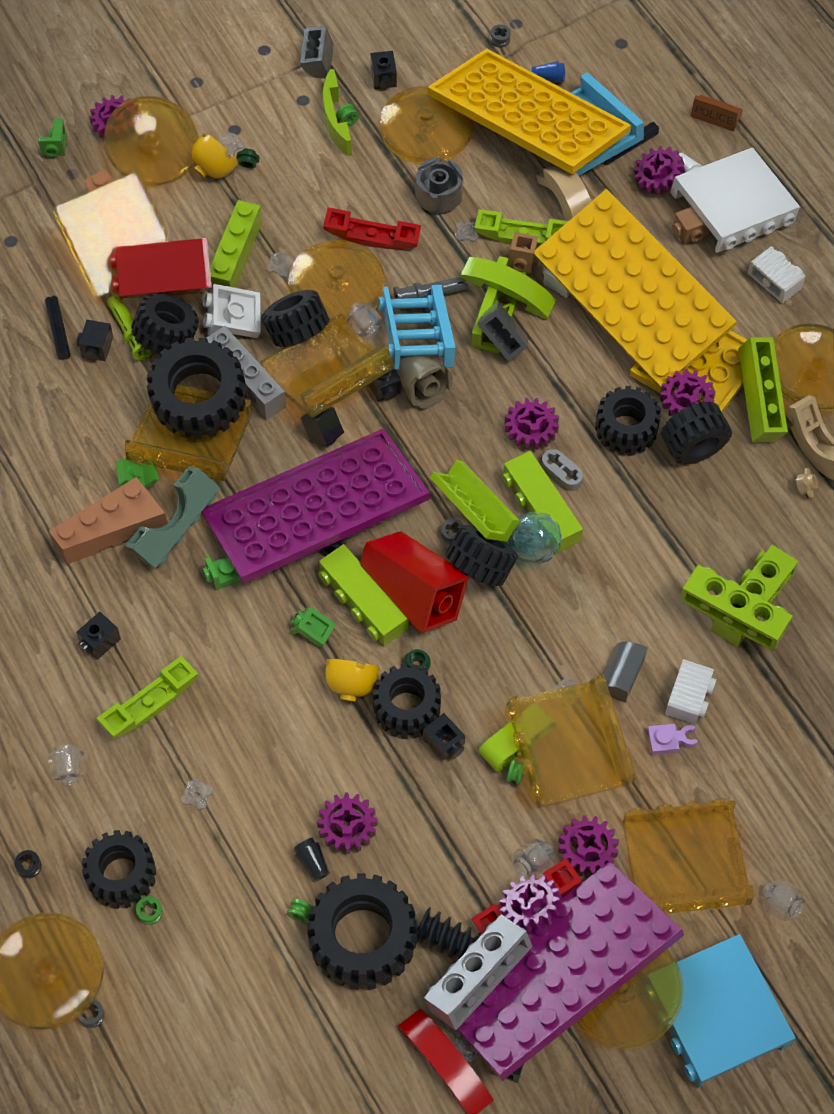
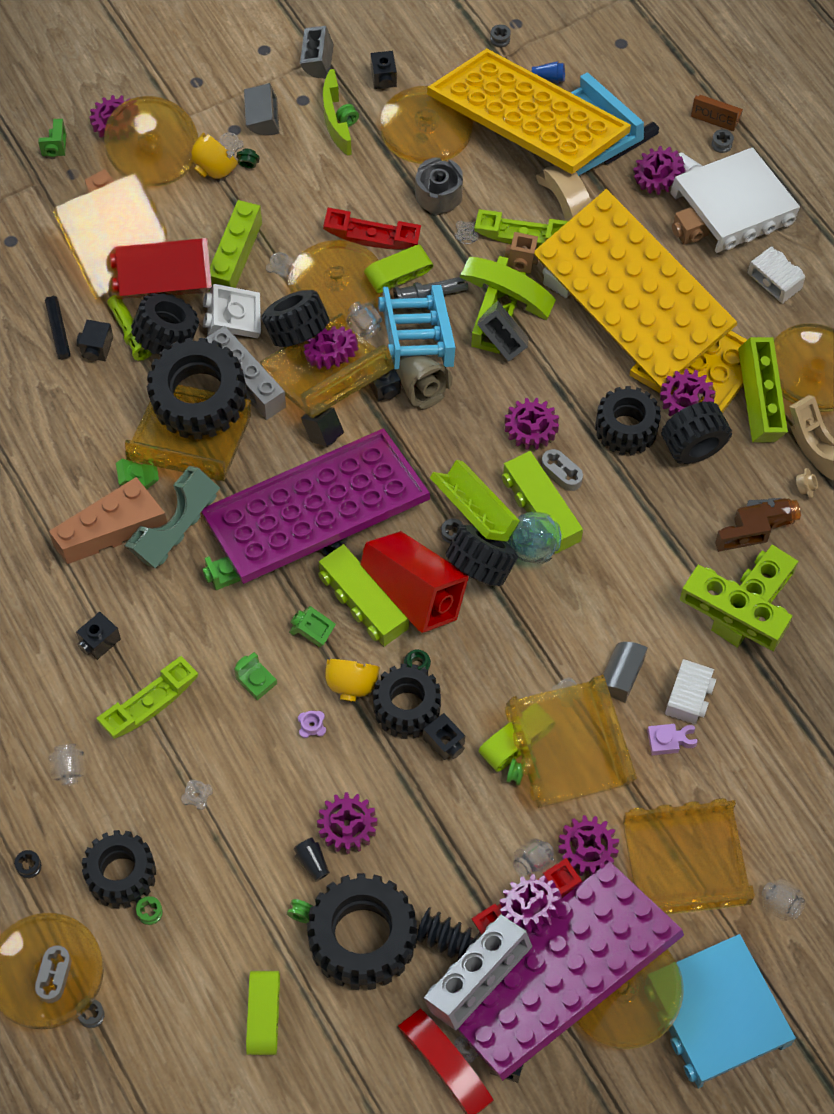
none -> light grey beam [35,946,71,1003]
none -> bright green bracket [234,652,277,700]
none -> dark grey brick [244,83,280,135]
none -> lime beam [246,971,280,1055]
none -> lavender plate [298,711,326,738]
none -> magenta gear [304,326,358,369]
none -> lime beam [364,245,434,293]
none -> dark grey bush [711,129,734,153]
none -> reddish brown plate [715,498,801,552]

